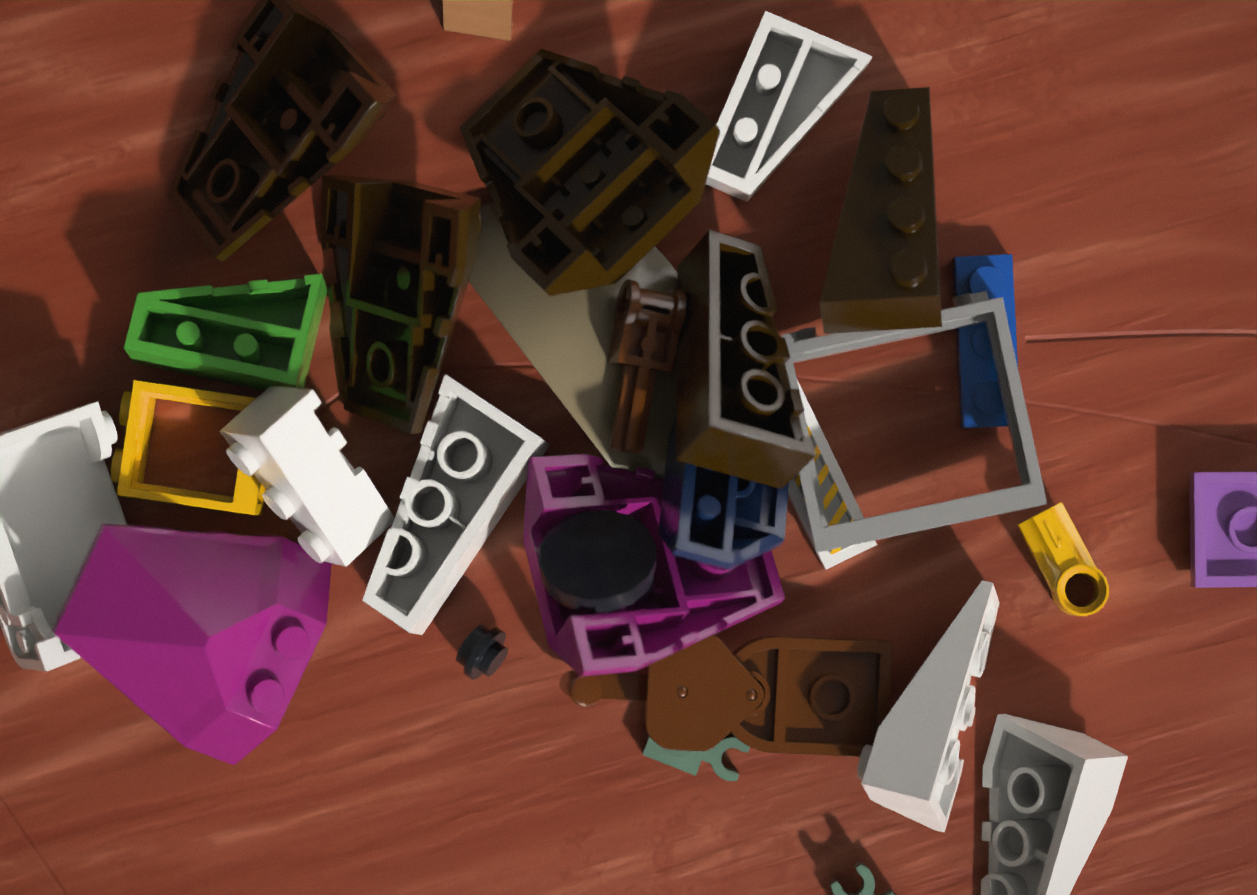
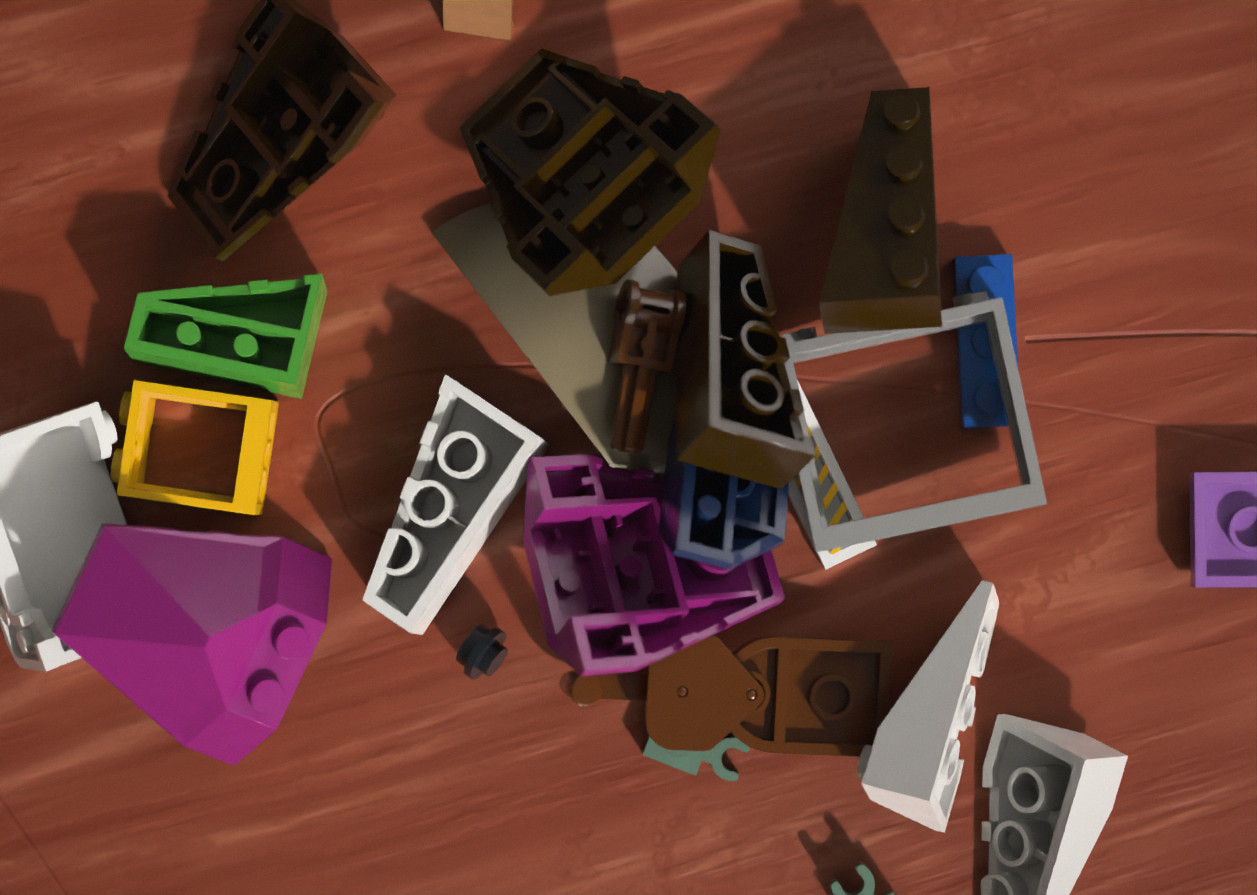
white wedge [219,386,395,567] -> none
dark brown wedge [320,175,481,434] -> none
black tile [539,510,657,613] -> none
white wedge [706,11,873,202] -> none
yellow piece [1017,502,1109,616] -> none

